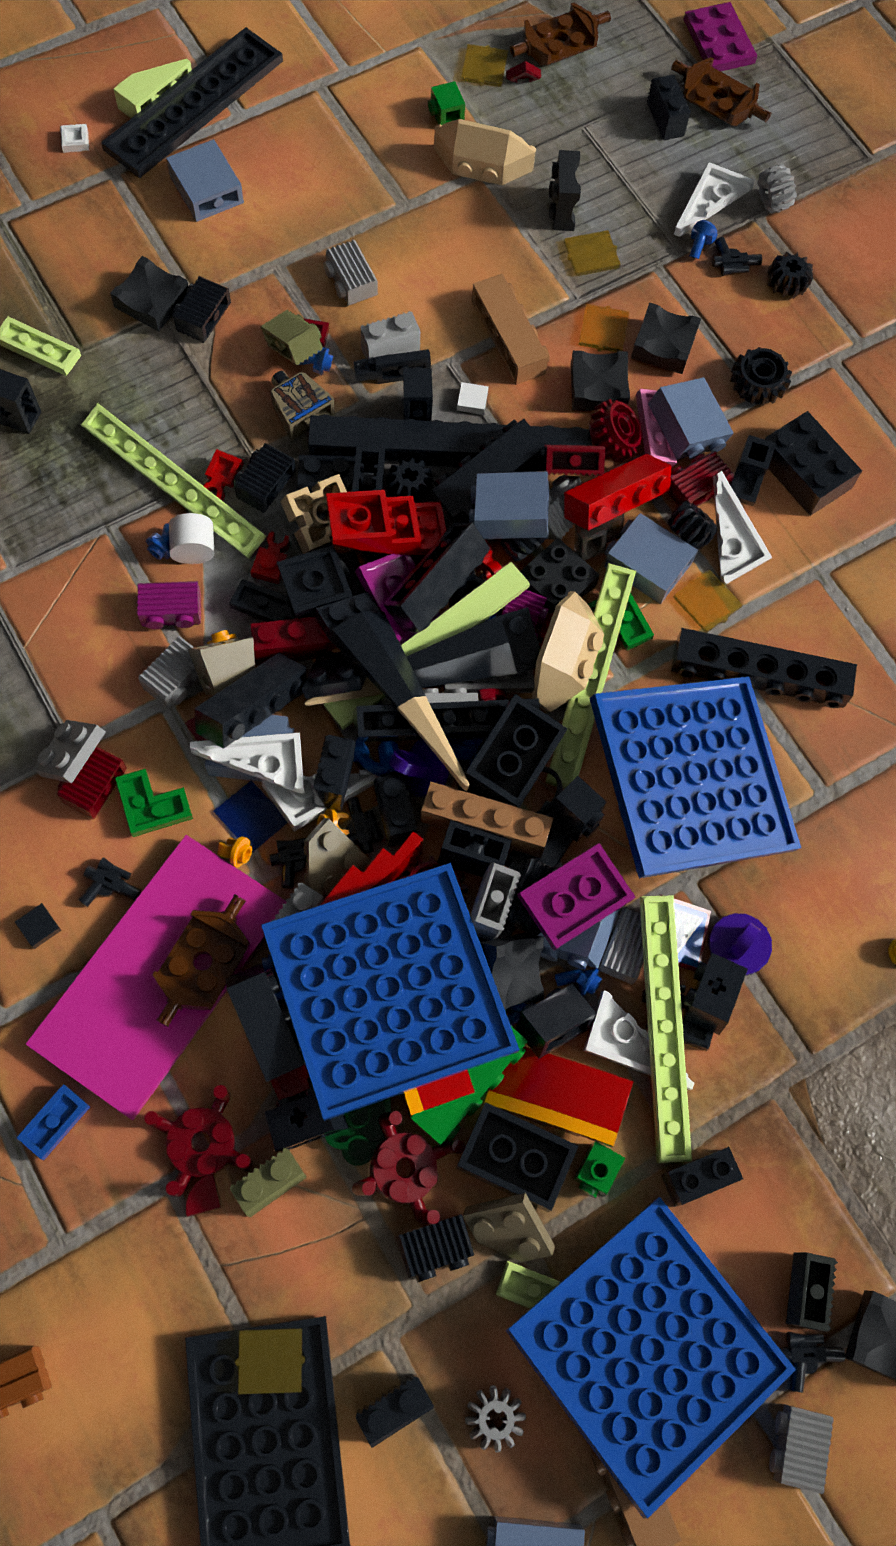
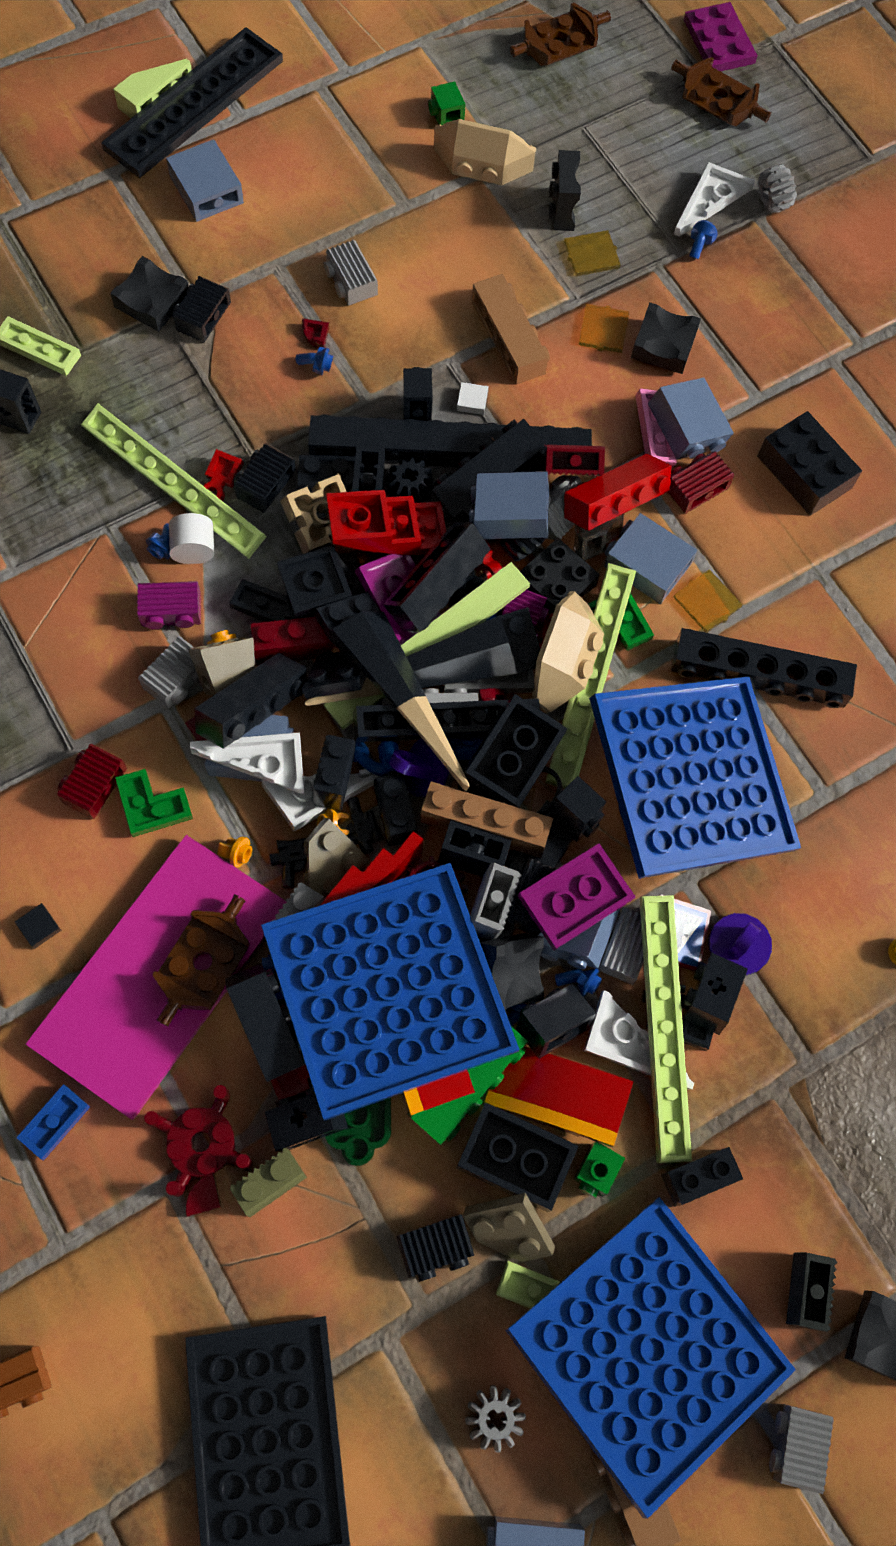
light grey plate [33,720,106,784] -> none
white tile [60,124,89,153] -> none
black piece [78,857,141,907] -> none
clear blue window [213,780,288,853] -> none
clear yellow piece [235,1329,305,1394] -> none
red plate [250,531,290,584] -> none
olive brick [261,309,323,365] -> none
torso [270,371,335,441] -> none
dark red plate [352,1111,465,1224] -> none
black hinge [354,349,431,384] -> none
black brick [356,1374,434,1448] -> none
light grey brick [360,311,421,359] -> none
clear yellow piece [461,44,508,87] -> none
dark red tile [506,61,541,83] -> none
black brick [570,350,630,411] -> none
dark red gear [589,399,642,461] -> none
black brick [647,74,691,140] -> none
black gear [668,501,718,549] -> none
black piece [712,237,762,276] -> none
white wing [713,471,772,586] -> none
black gear [730,347,792,405] -> none
black brick [730,435,776,506] -> none
black gear [767,251,813,299] -> none
black piece [779,1331,845,1393] -> none

